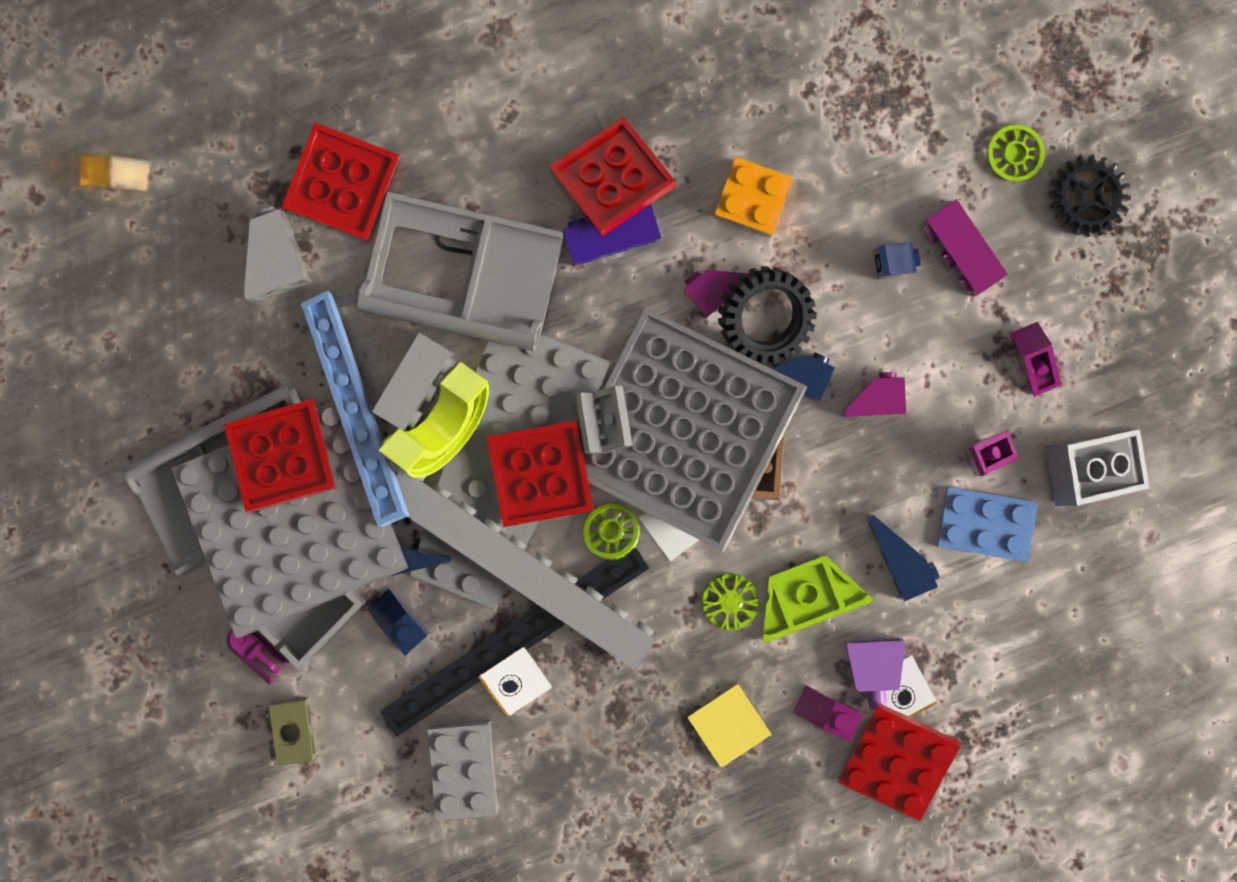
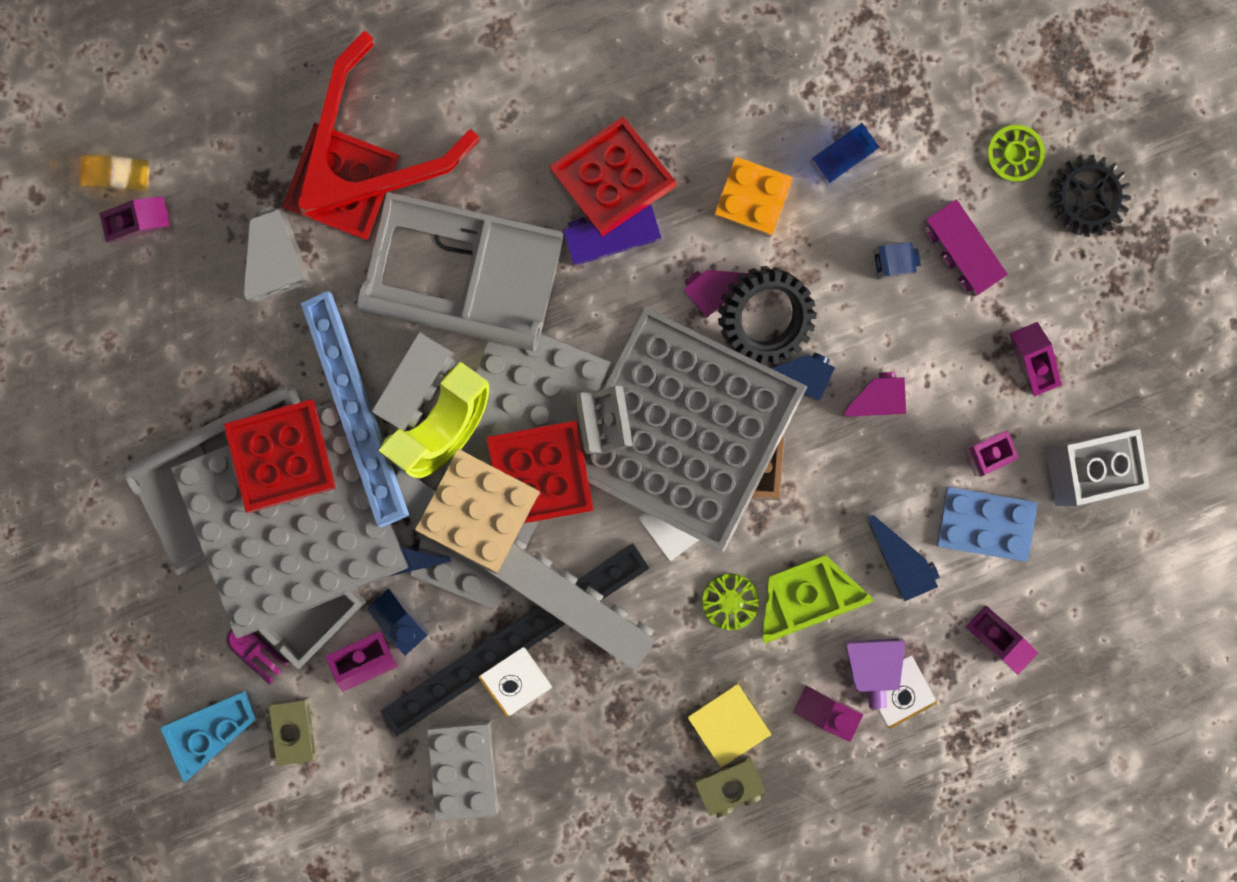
lime wheel [583,503,640,560] -> none
red plate [838,702,961,821] -> none
none -> magenta slope [99,196,170,243]
none -> dark azure wing [160,691,257,783]
none -> red piece [298,31,480,218]
none -> magenta brick [325,631,398,692]
none -> tan plate [415,449,540,574]
none -> olive brick [694,755,766,818]
none -> clear blue brick [810,123,880,186]
none -> magenta slope [966,605,1038,675]

